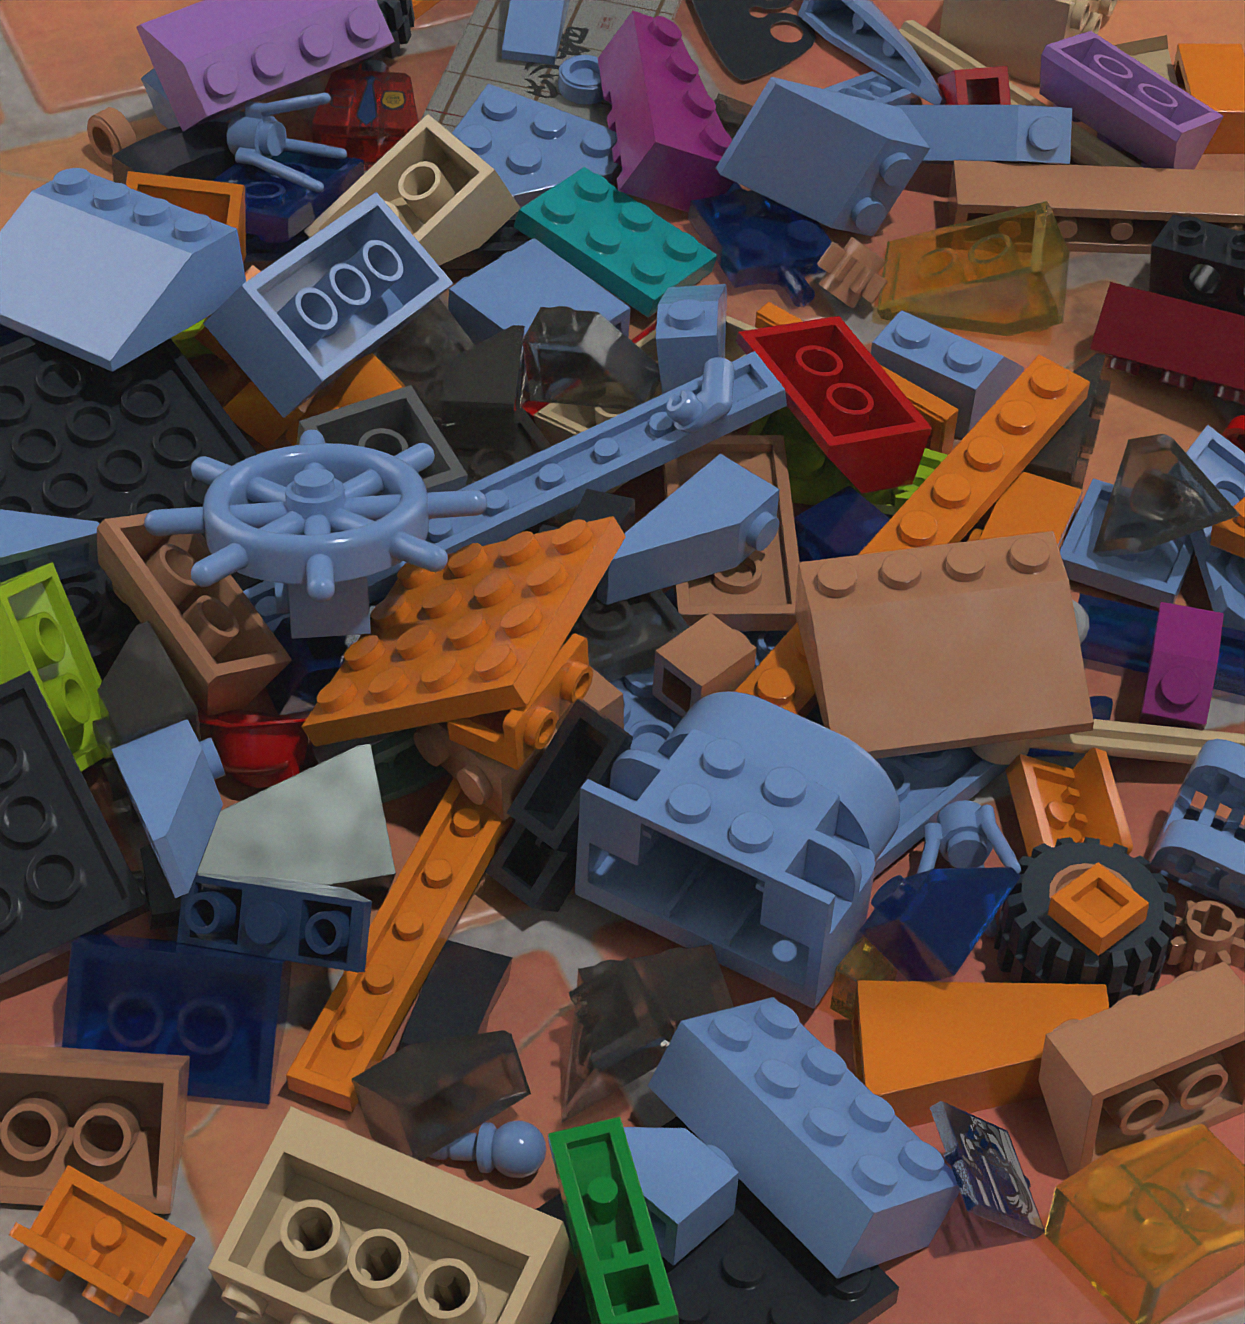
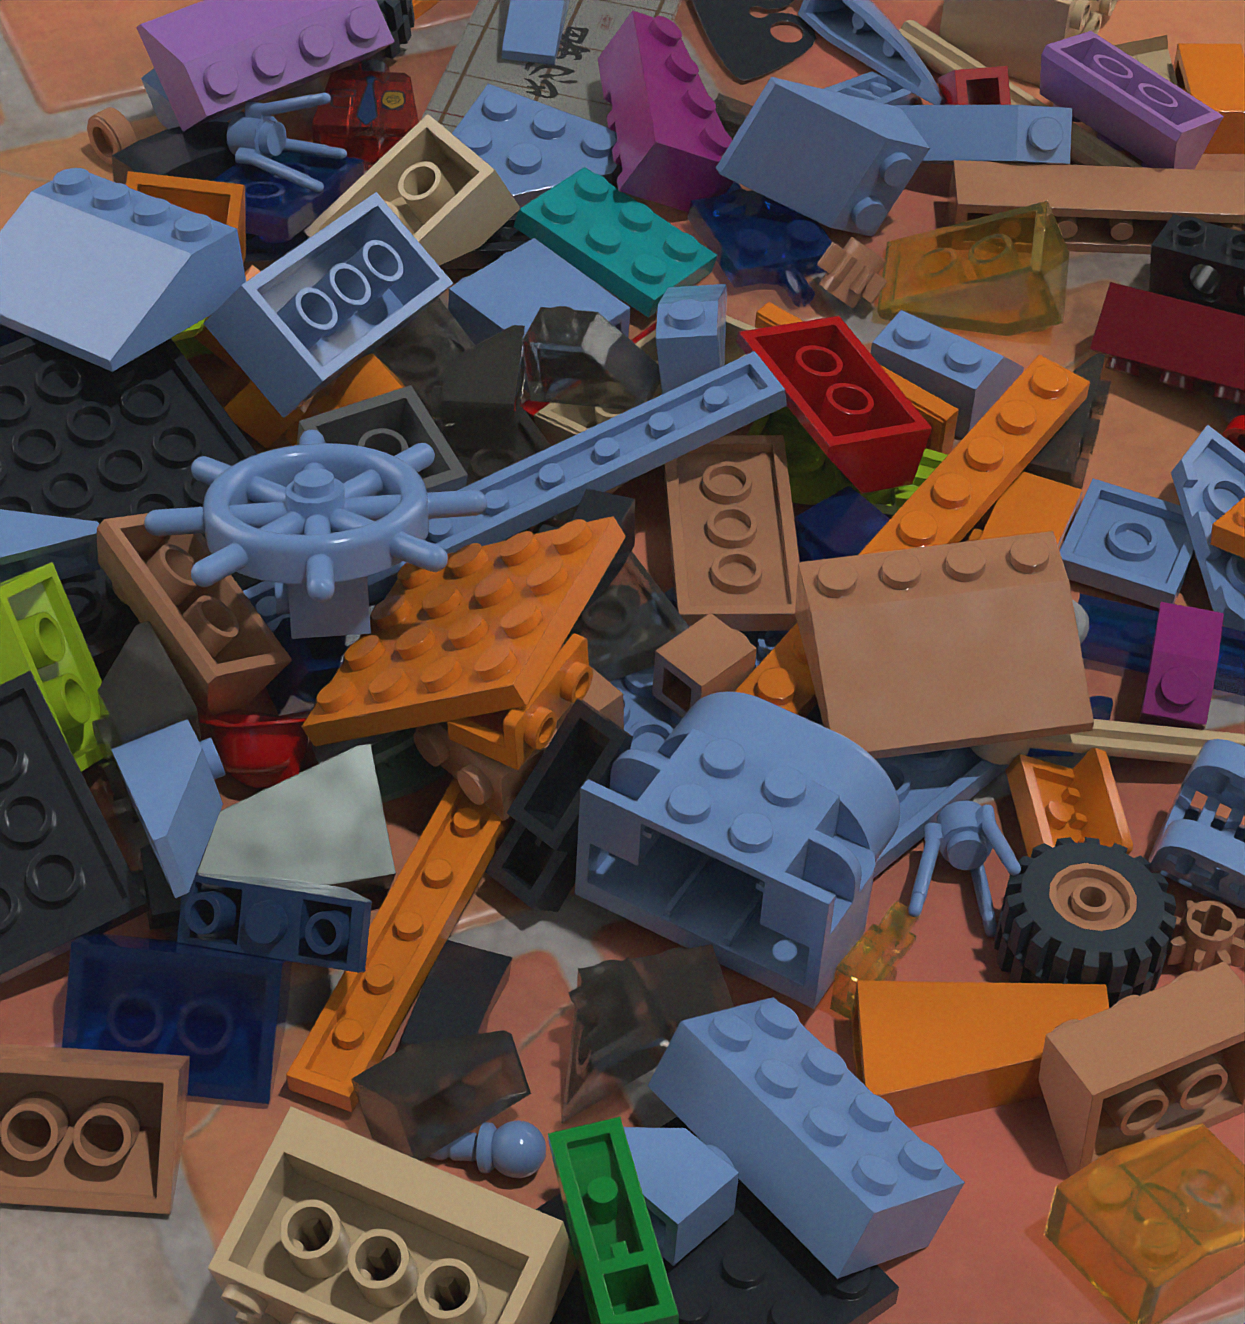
orange bracket [8,1165,196,1317] -> none
medium blue tile [558,55,604,104] -> none
medium blue slope [597,454,780,605] -> none
medium blue arm [666,357,735,433] -> none
clear blue slope [859,867,1021,982] -> none
piece [930,1101,1045,1239] -> none
orange plate [1048,862,1149,956] -> none
clear smoke slope [1093,433,1240,557] -> none

